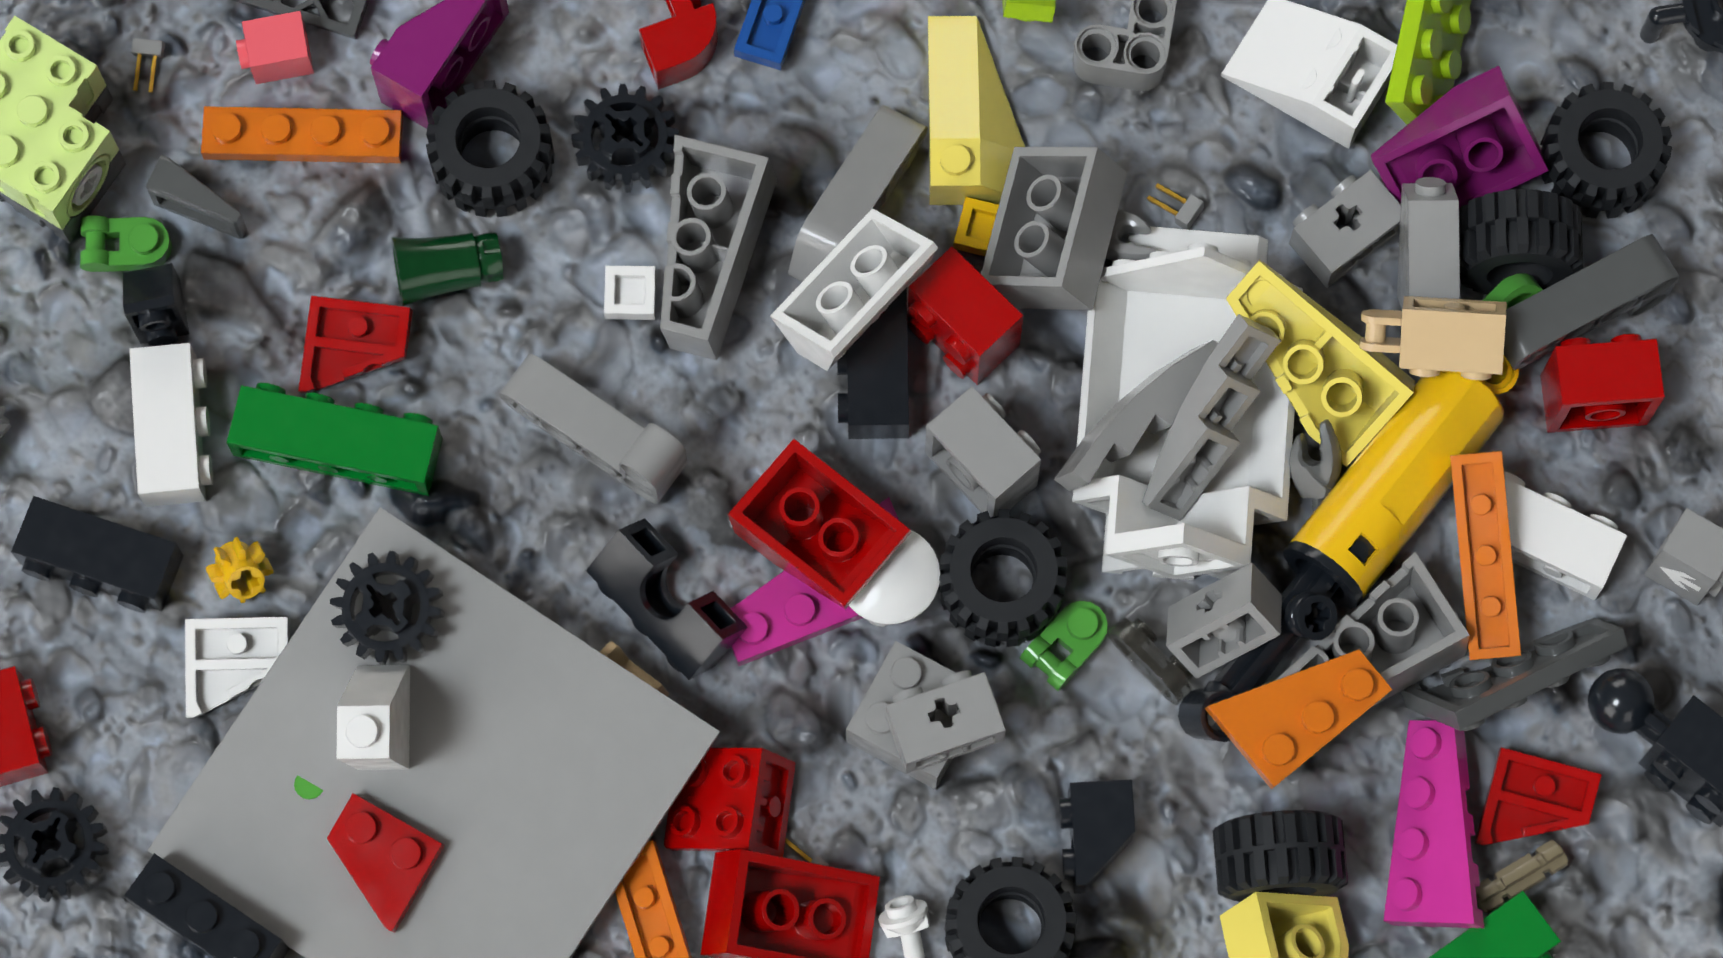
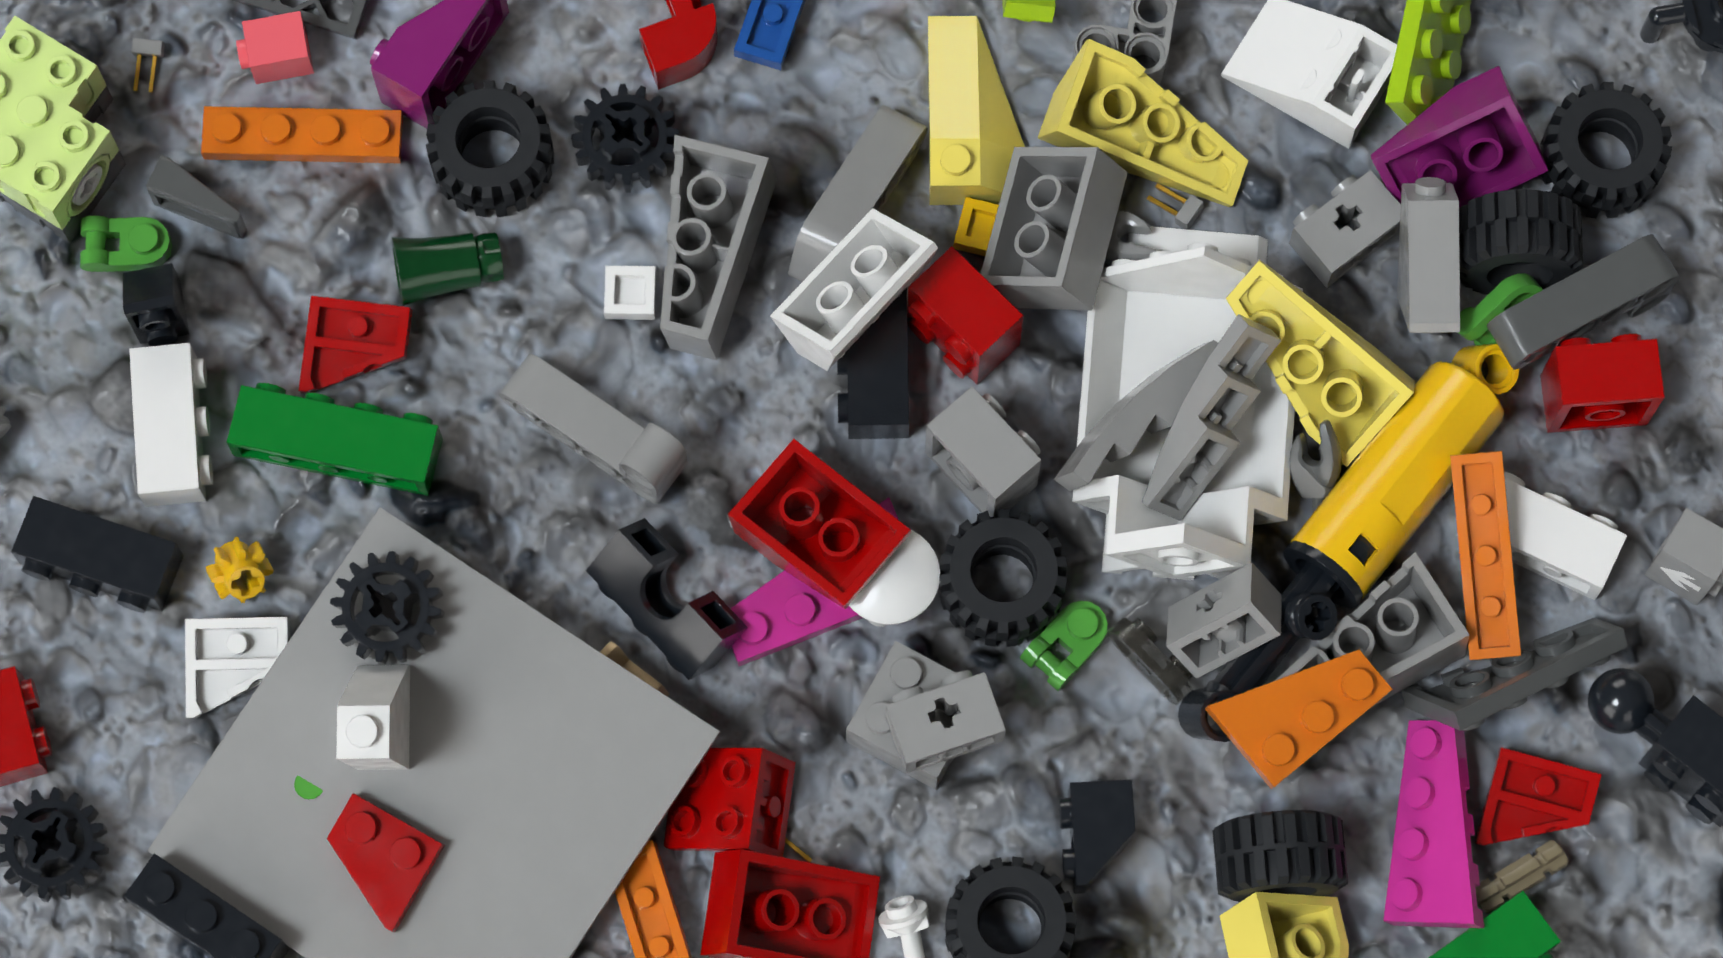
tan brick [1359,296,1507,380] -> none
none -> light yellow wedge [1038,39,1248,207]

